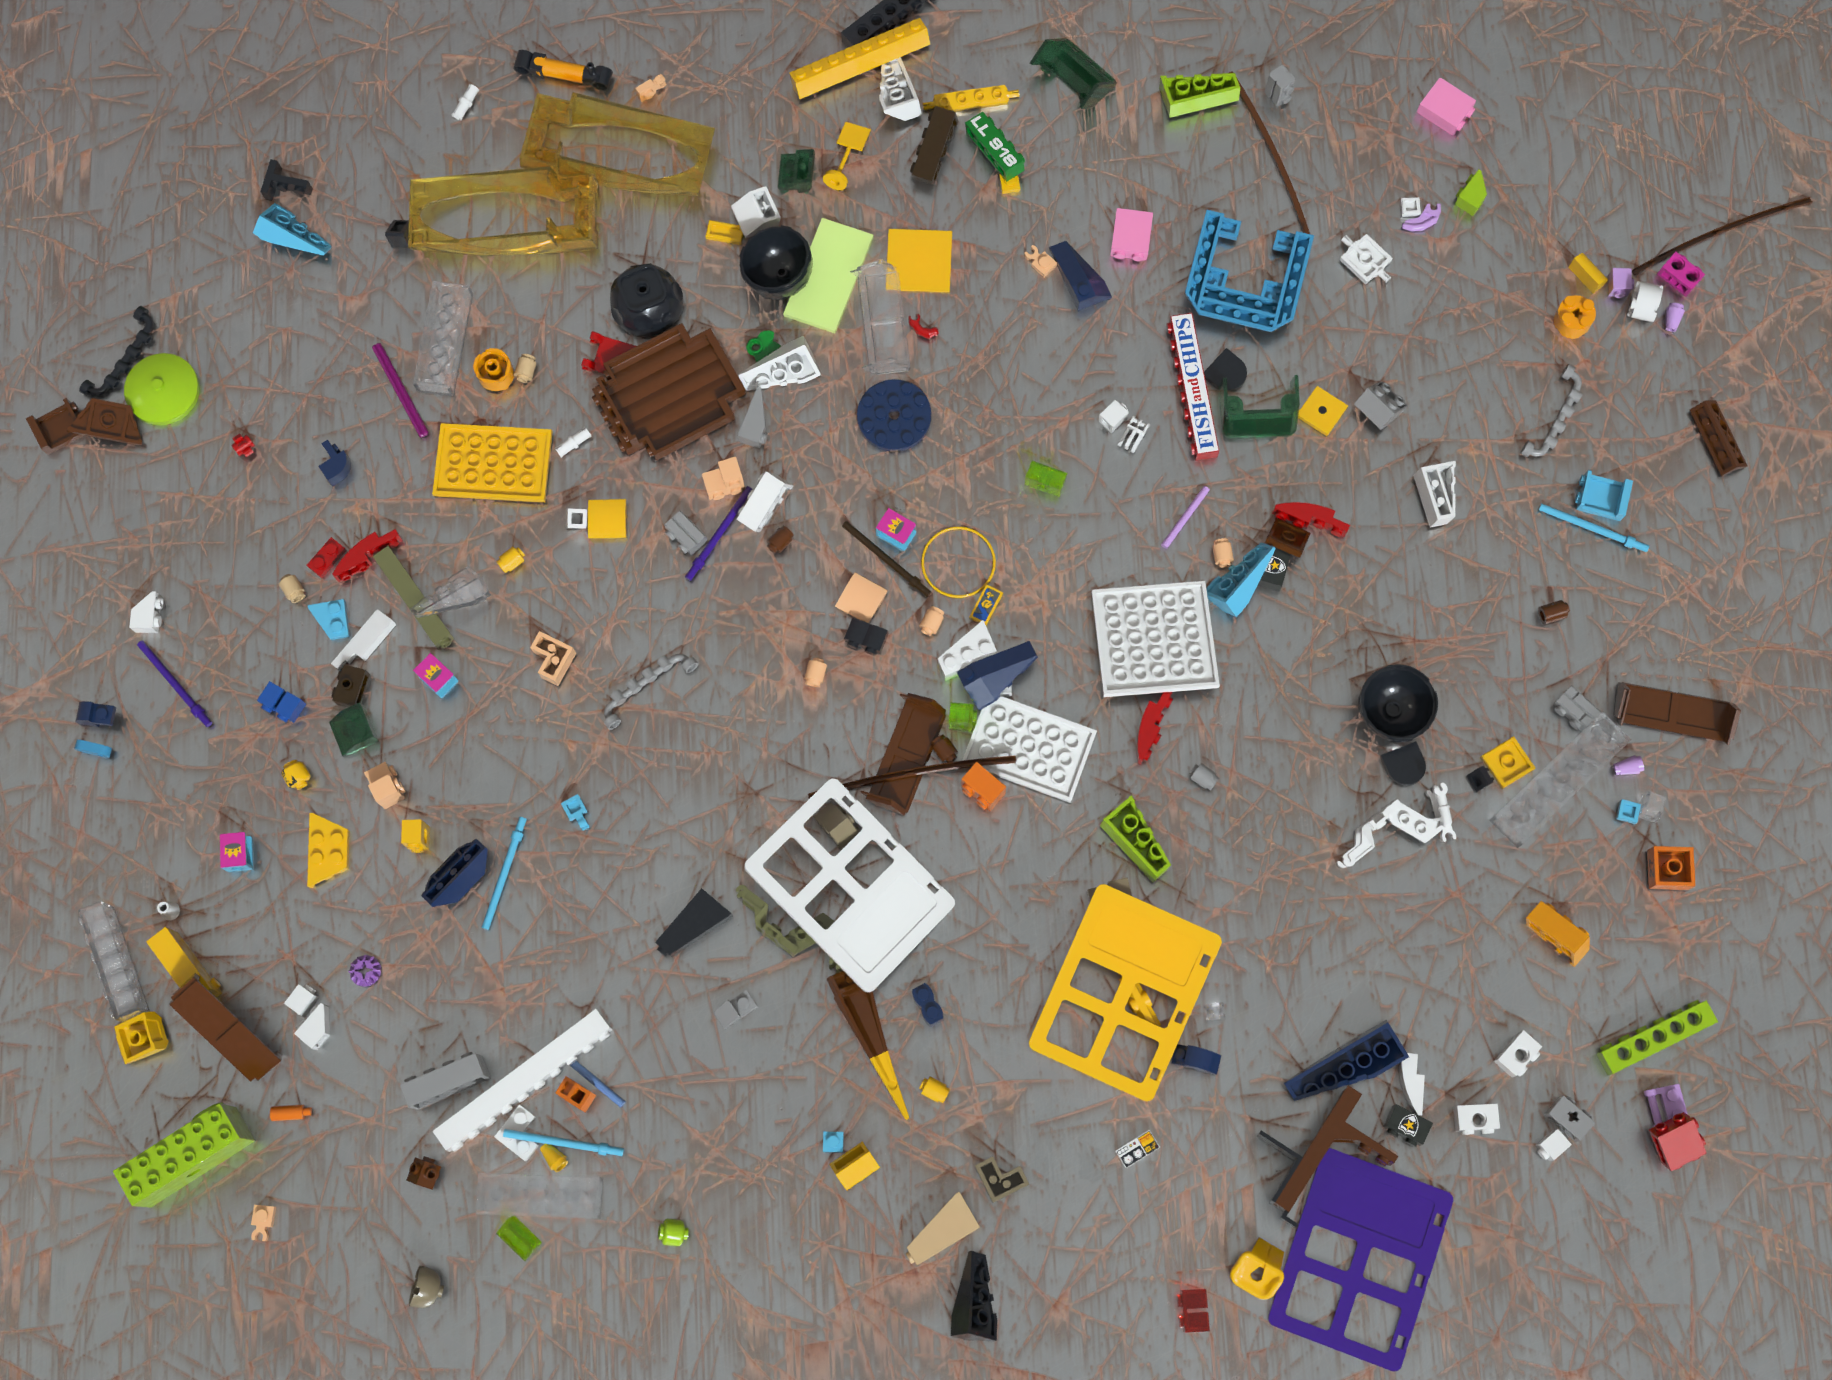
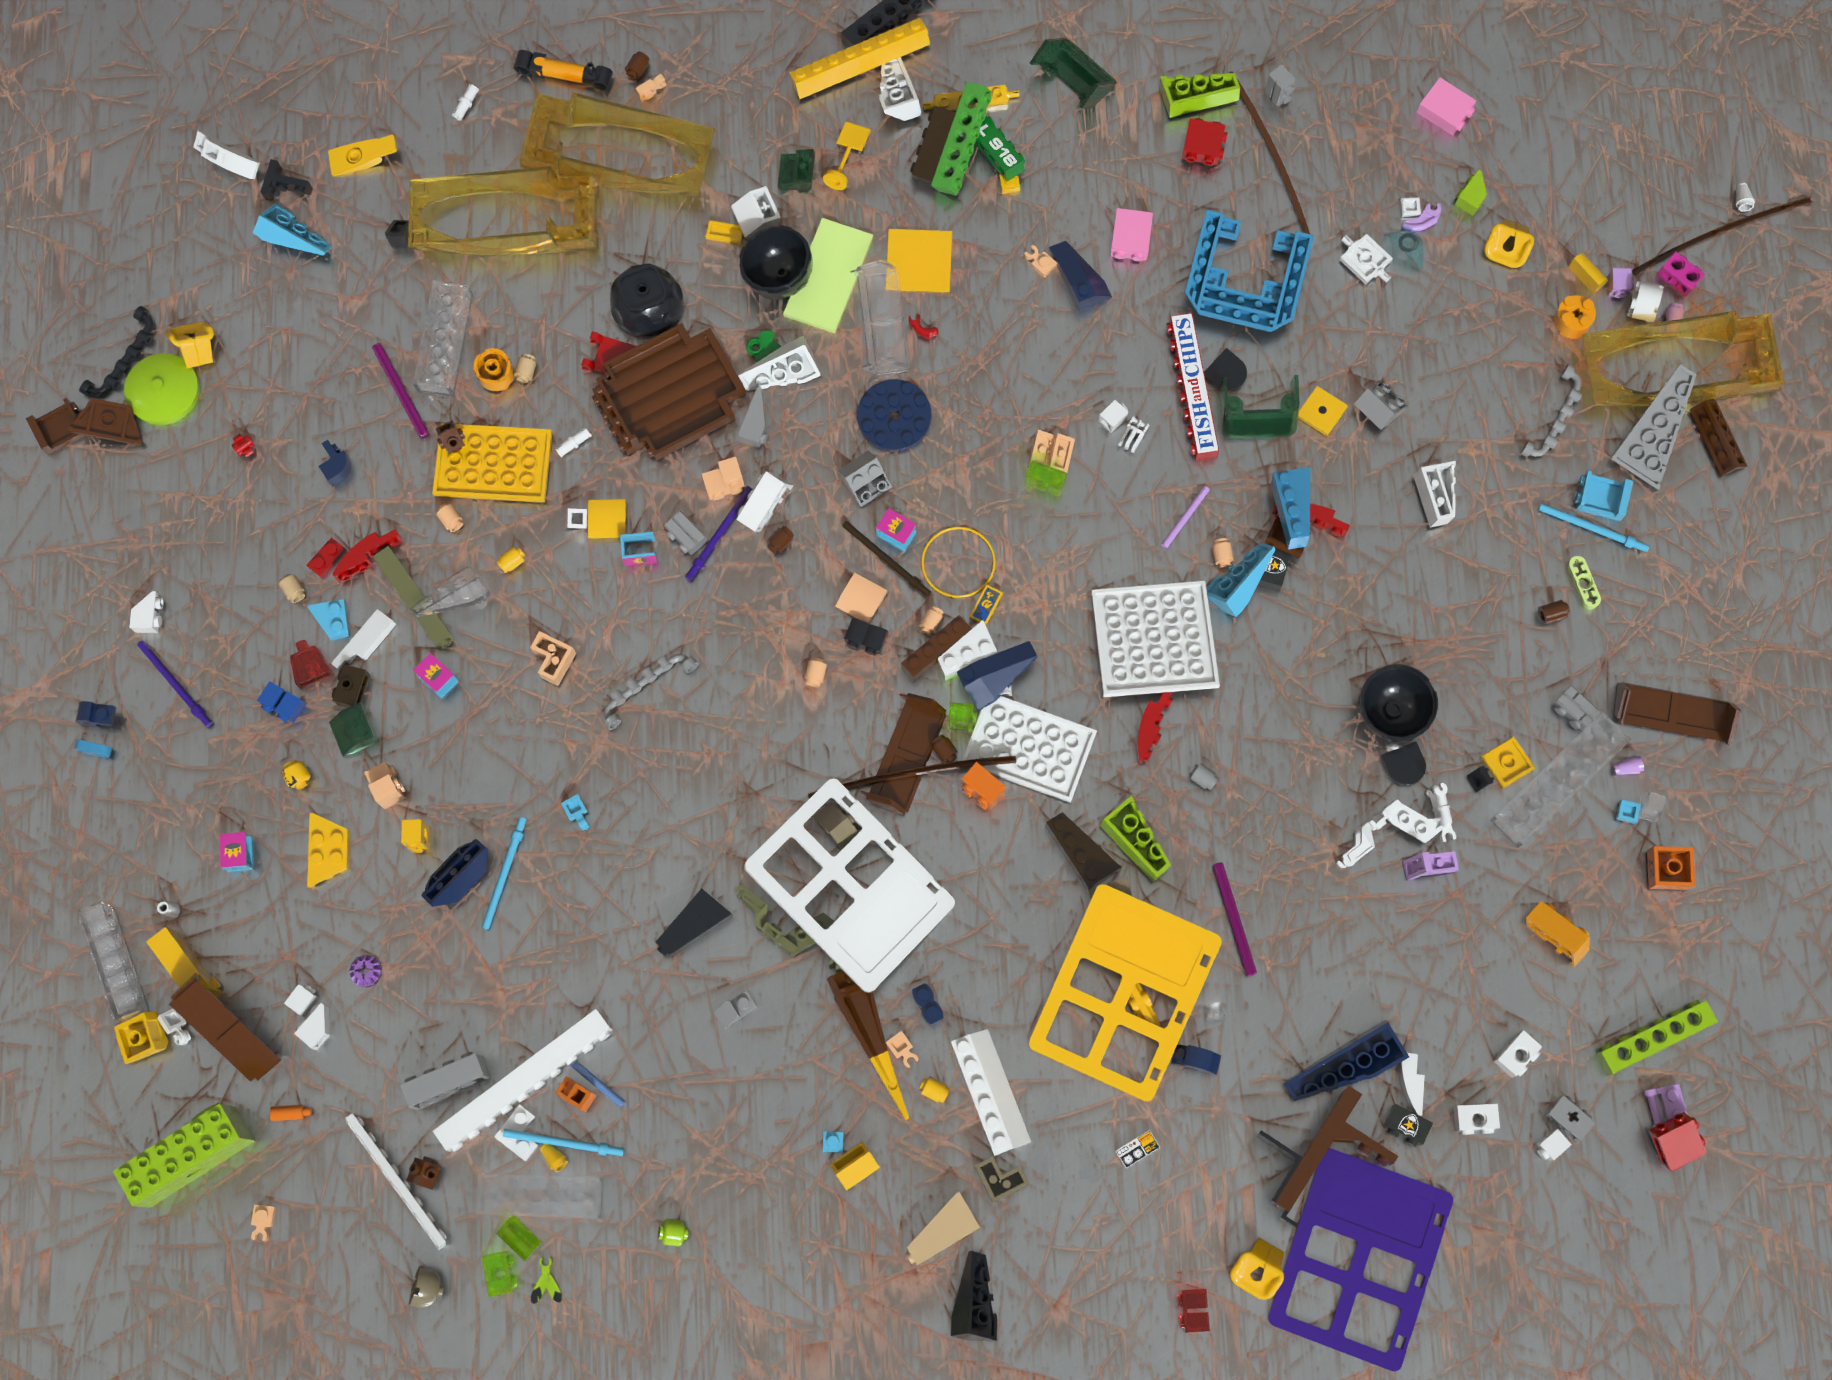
none -> white plate [157,1009,191,1046]
none -> yellow piece [165,322,214,368]
none -> white slope [193,131,260,179]
none -> clear red torso [290,640,335,689]
none -> yellow piece [328,135,397,176]
none -> white plate [346,1113,447,1250]
none -> reddish brown brick [436,420,466,454]
none -> light nougat brick [436,504,463,532]
none -> clear neon green brick [481,1251,518,1297]
none -> lime piece [531,1257,562,1304]
none -> medium azure piece [620,532,658,566]
none -> reddish brown brick [625,51,649,79]
none -> light grey slope [837,451,892,507]
none -> light nougat plate [885,1031,919,1068]
none -> reddish brown brick [901,615,972,683]
none -> bright green brick [931,82,992,196]
none -> white slope [951,1029,1031,1157]
none -> light nougat slope [1028,430,1075,474]
none -> dark brown wedge [1045,812,1122,890]
none -> red brick [1182,118,1228,166]
none -> magenta axle [1213,862,1257,976]
none -> dark azure wedge [1271,467,1310,550]
none -> clear light blue piece [1384,231,1424,270]
none -> lavender bracket [1403,851,1459,880]
none -> yellow piece [1484,218,1534,268]
none -> yellowish green beam [1567,556,1601,610]
none -> clear yellow windscreen [1582,311,1785,406]
none -> light grey wing [1611,364,1697,490]
none -> white cone [1736,183,1755,212]

